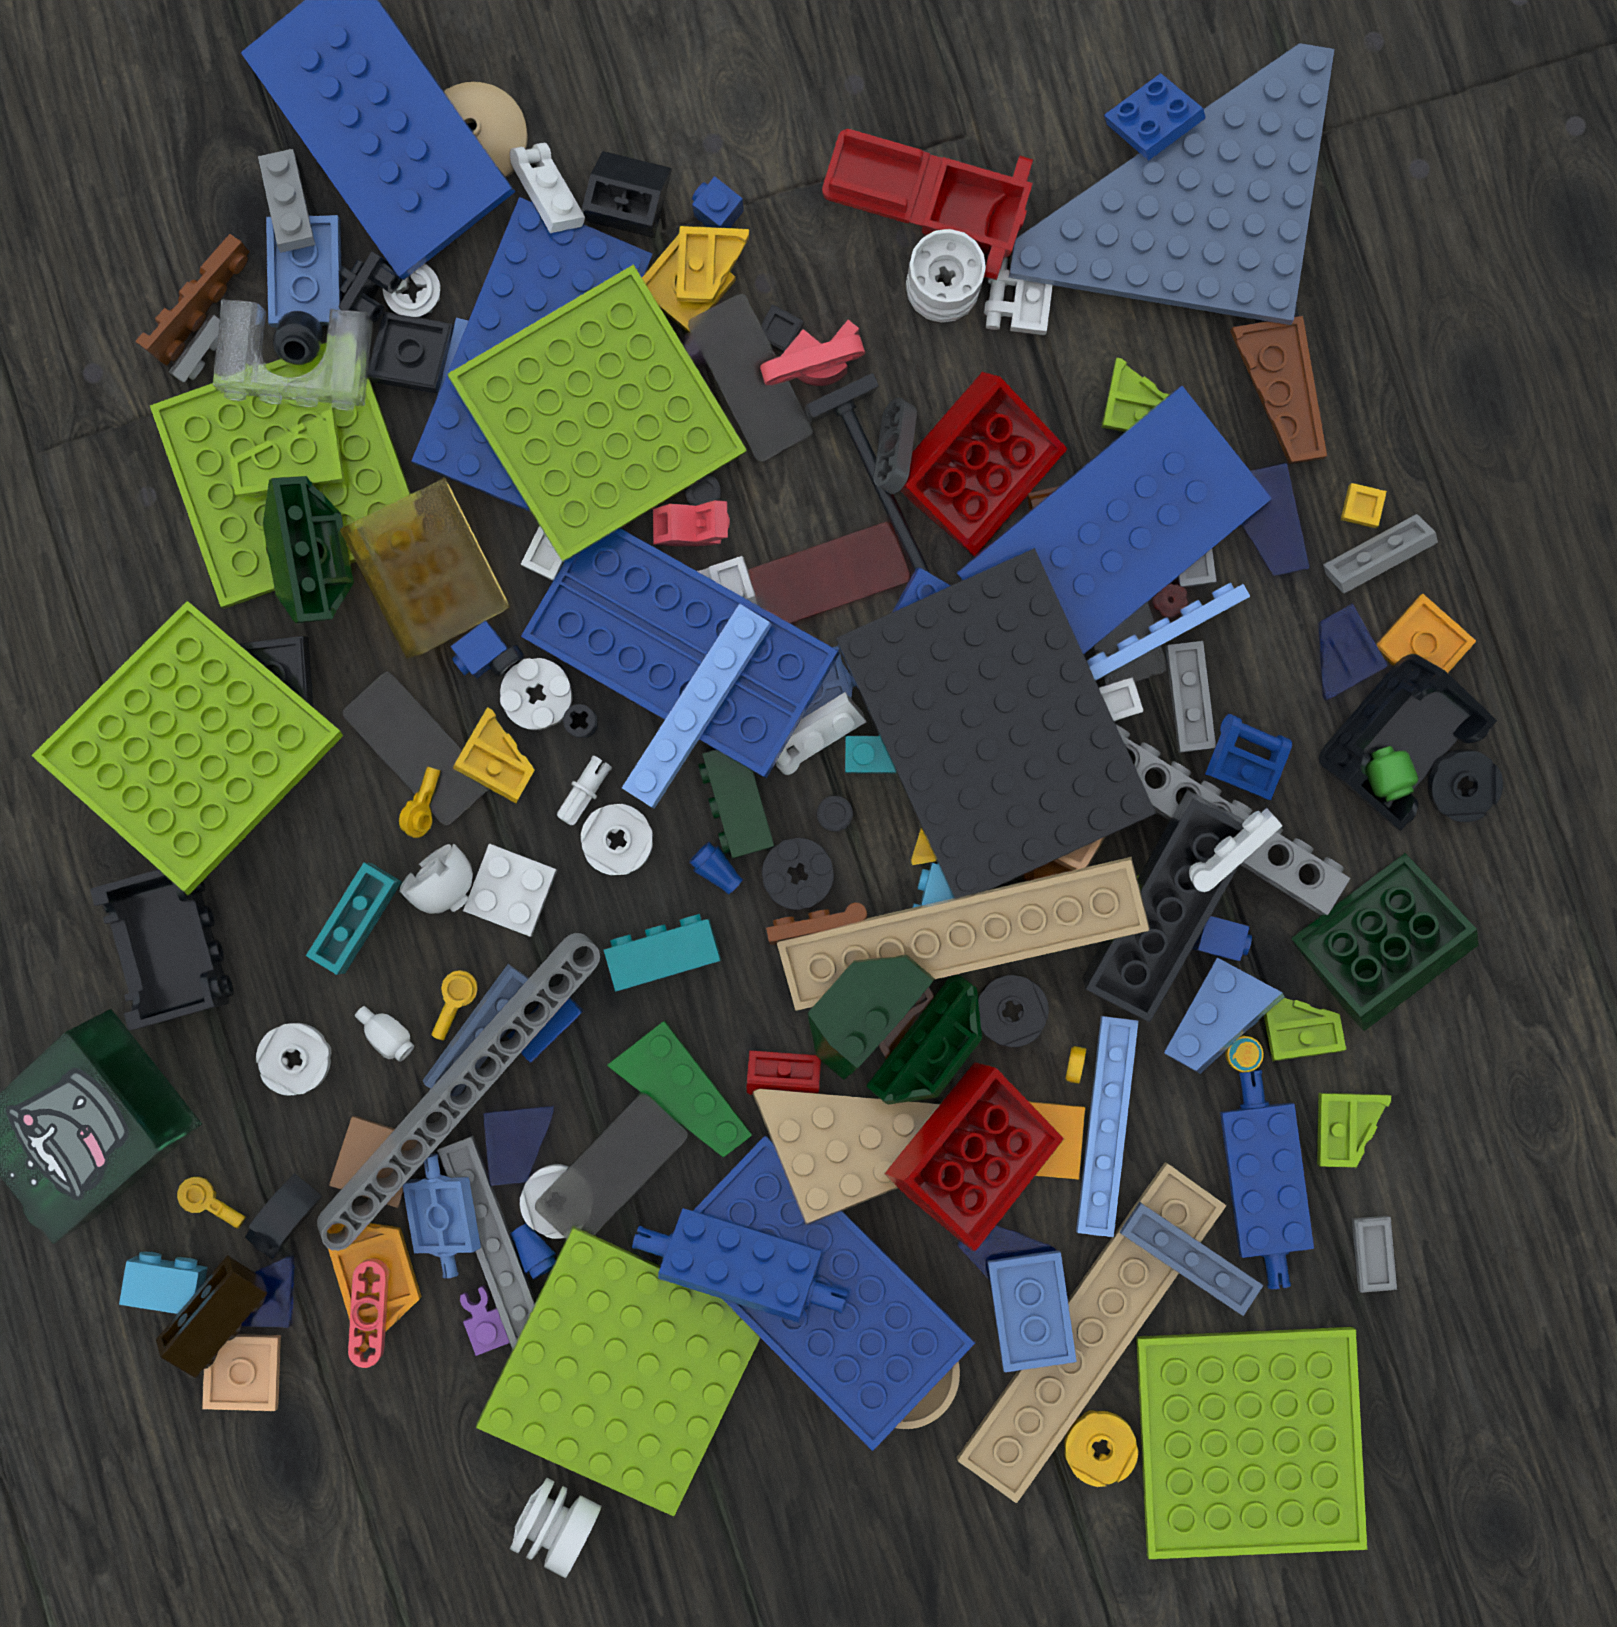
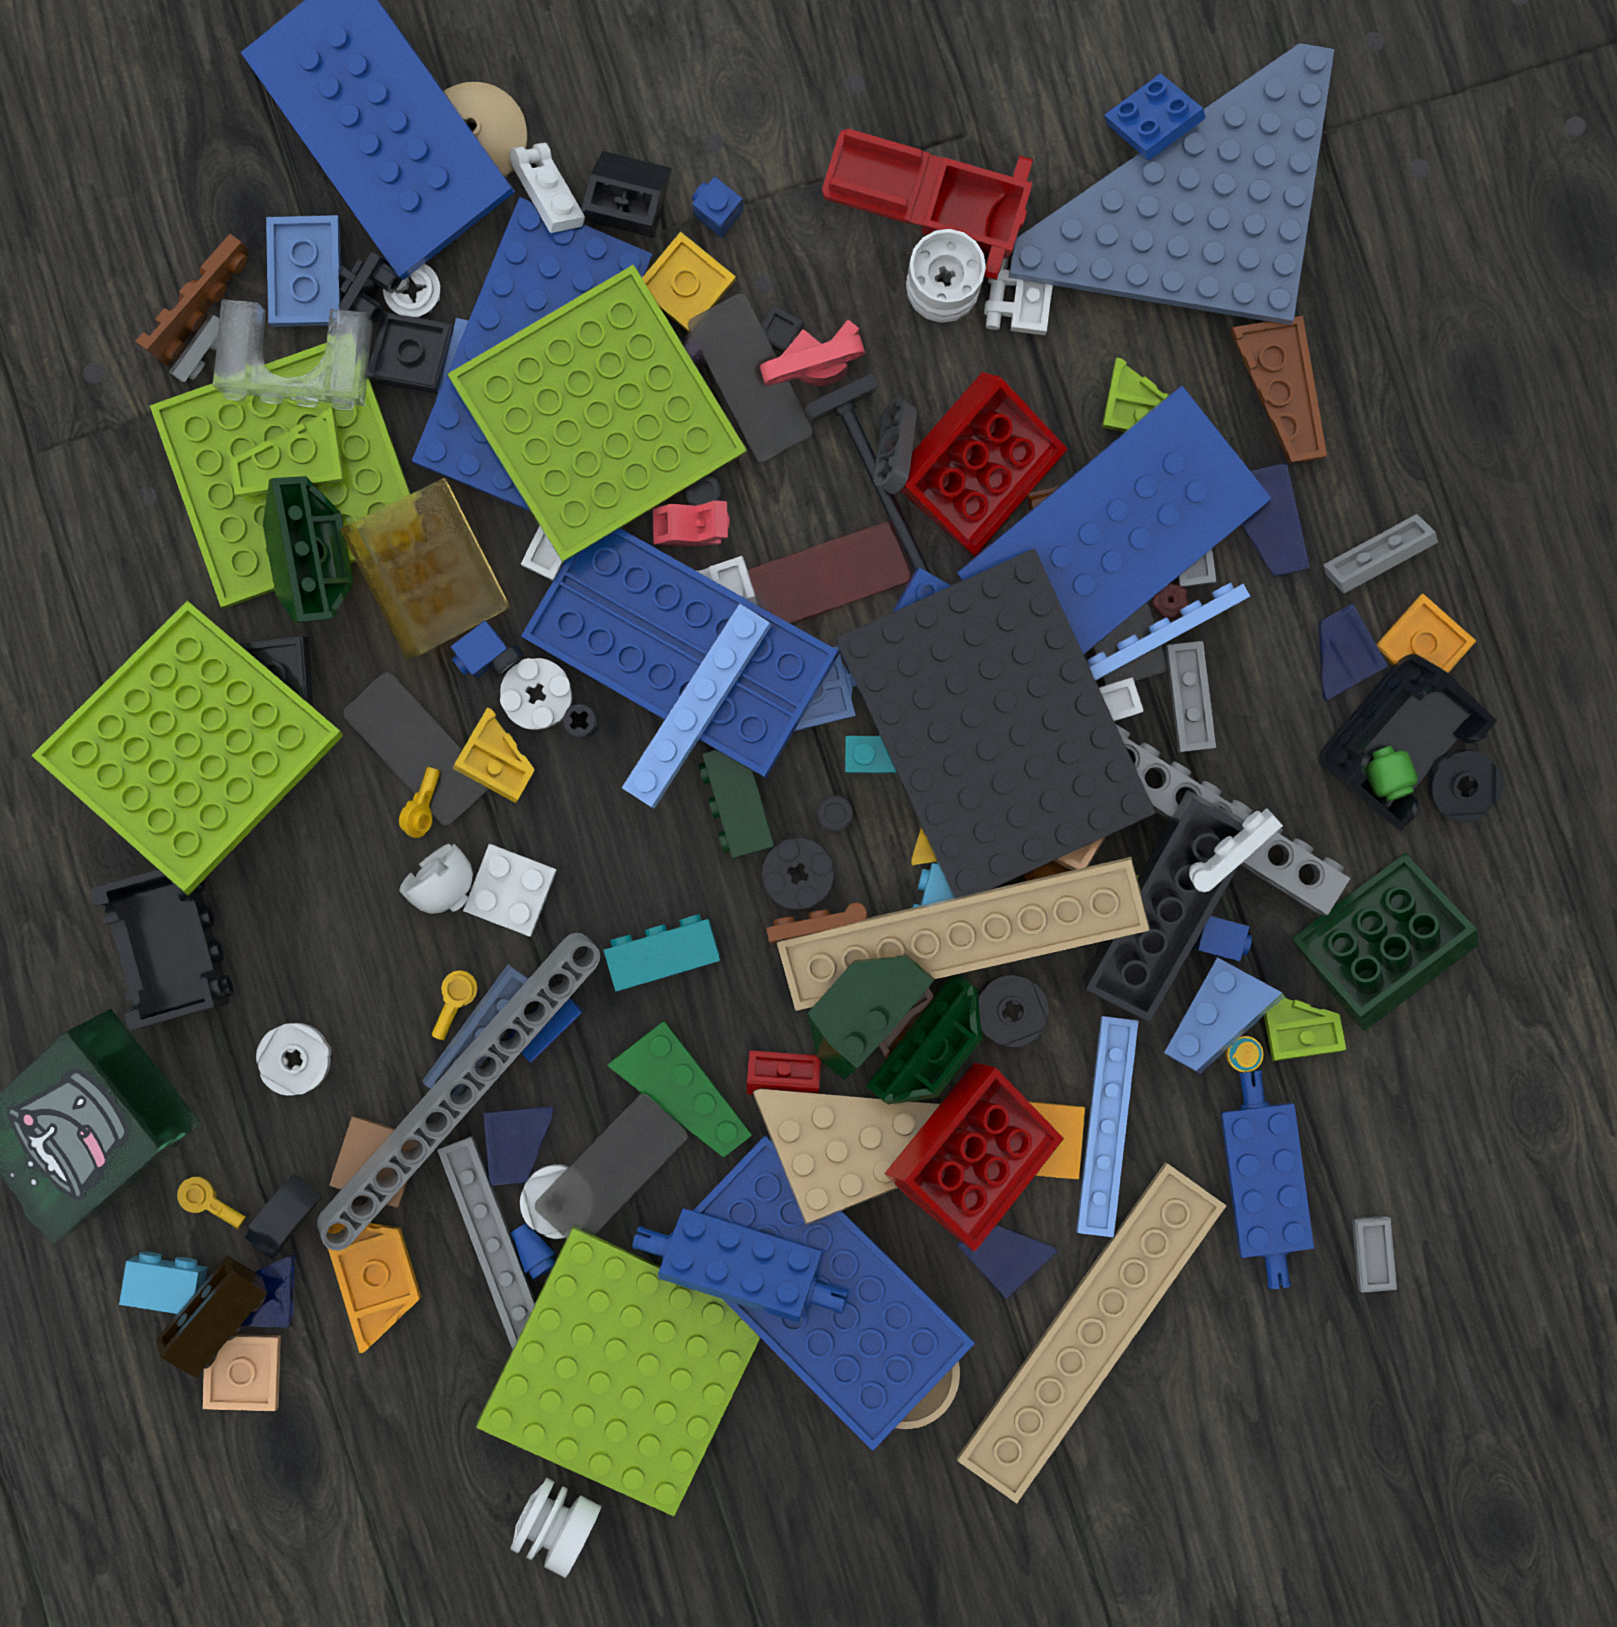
light grey plate [258,149,315,253] -> none
black head [272,311,323,365] -> none
teal brick [306,862,402,975] -> none
coral beam [348,1258,389,1368] -> none
white plant [355,1006,414,1062] -> none
medium blue plate [403,1154,481,1278] -> none
medium lavender plate [460,1285,510,1356] -> none
white axle [557,756,612,825] -> none
white plate [581,804,653,875] -> none
yellow wing [676,226,749,303] -> none
blue cone [689,842,743,894] -> none
white plate [776,692,866,775] -> none
medium blue plate [987,1250,1077,1372] -> none
yellow plate [1064,1410,1138,1487] -> none
yellow tile [1065,1046,1086,1084] -> none
sand blue plate [1120,1202,1263,1316] -> none
lime plate [1136,1327,1367,1559] -> none
blue plate [1205,714,1292,800] -> none
lime wing [1317,1093,1391,1167] -> none
yellow plate [1341,483,1387,528] -> none

